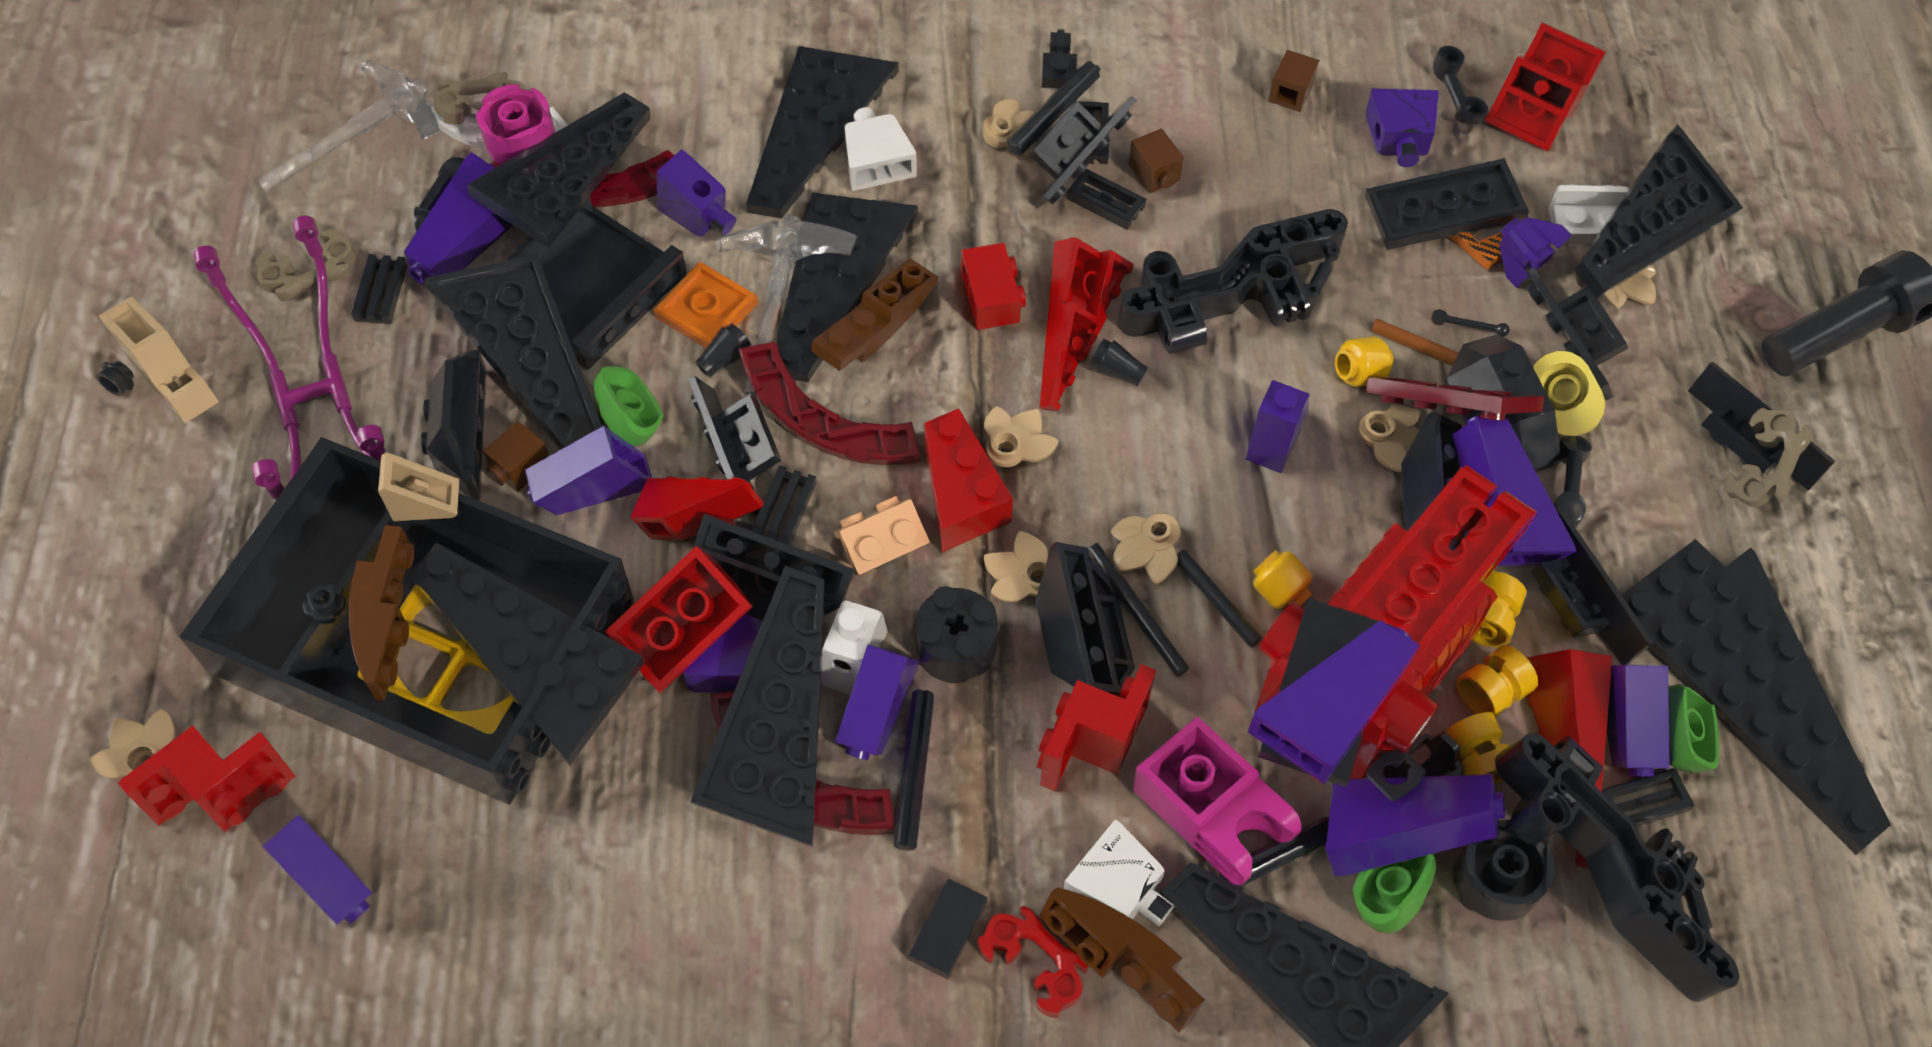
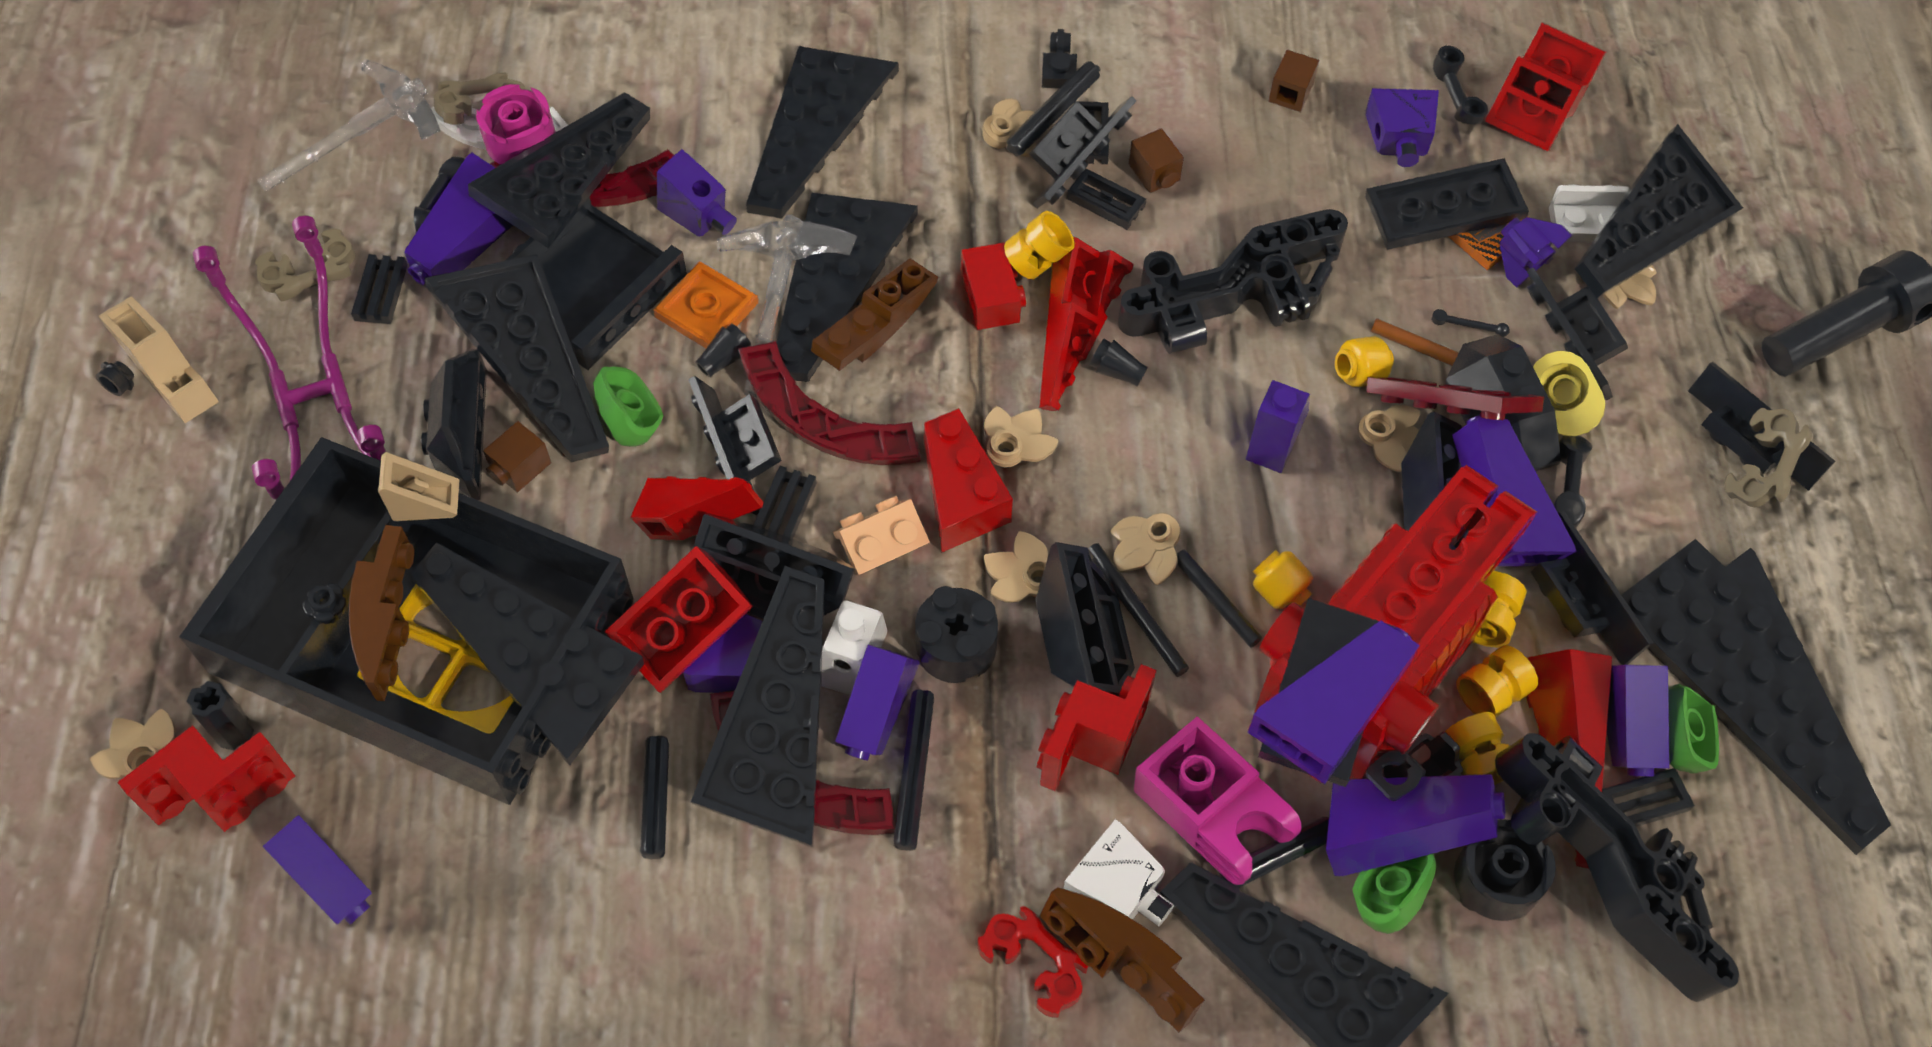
dark purple slope [525,426,653,516] -> none
white torso [845,107,917,191] -> none
black tile [909,878,988,979] -> none
none -> black axle [186,681,254,750]
none -> black axle [640,736,669,859]
none -> yellow wheel [1004,211,1075,280]

